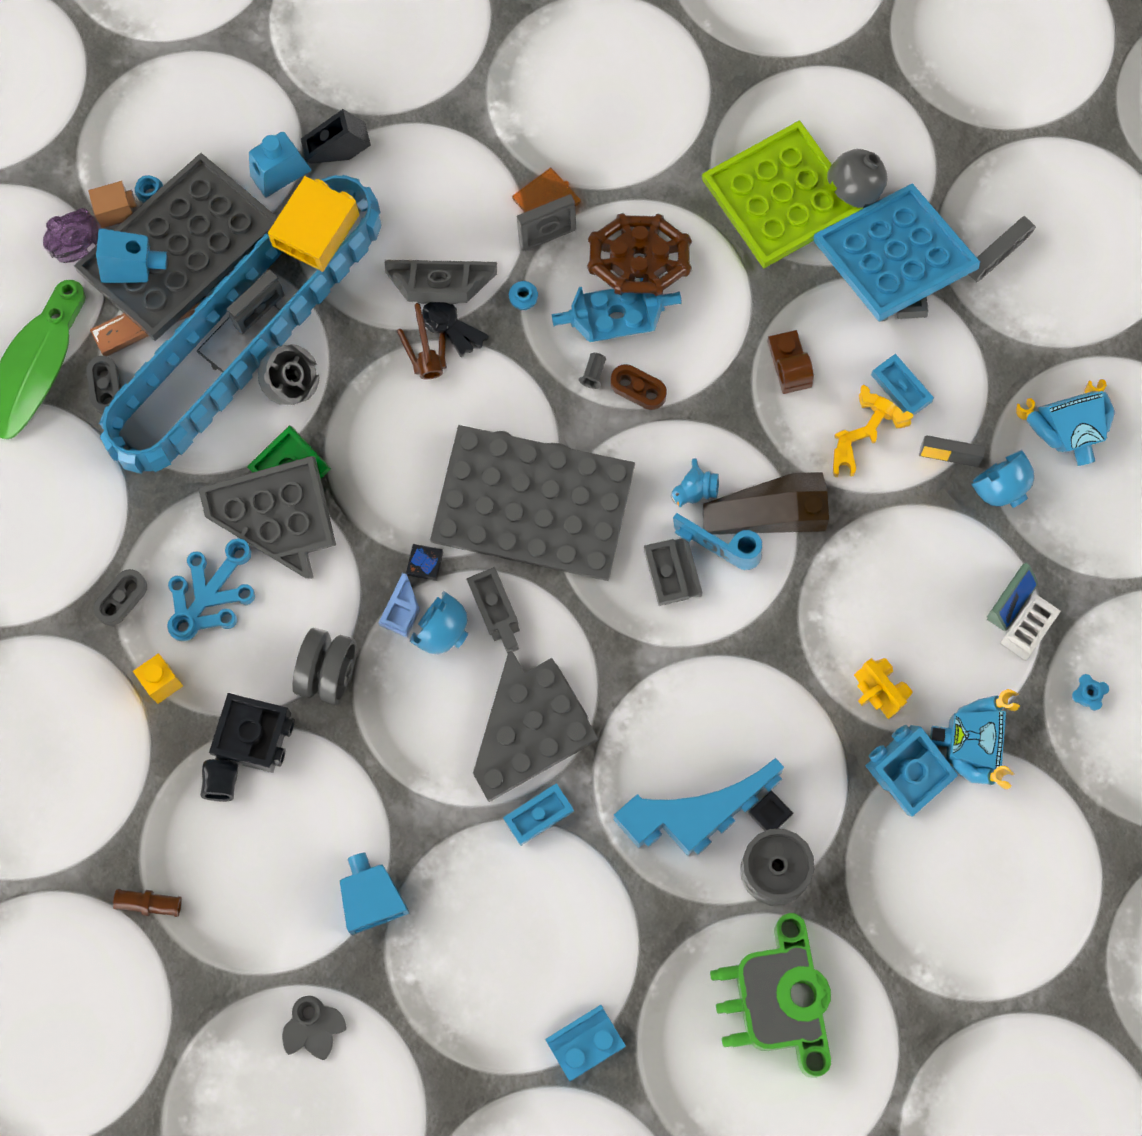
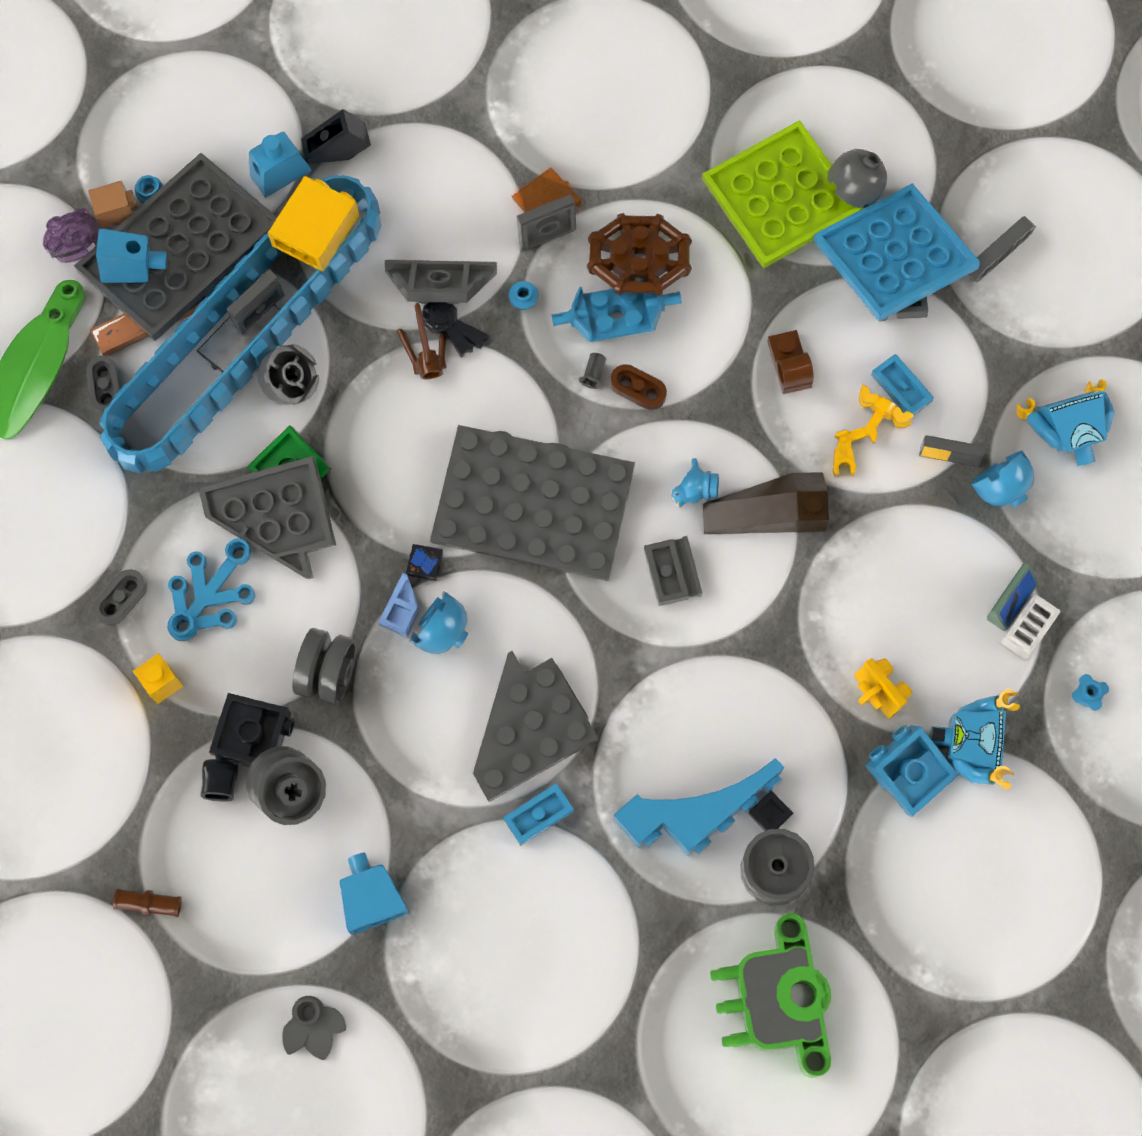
dark grey hinge [466,567,520,654] -> none
dark azure plate [545,1005,626,1082] -> none
dark azure door [673,513,762,570] -> none
none -> dark grey wheel [246,746,326,825]

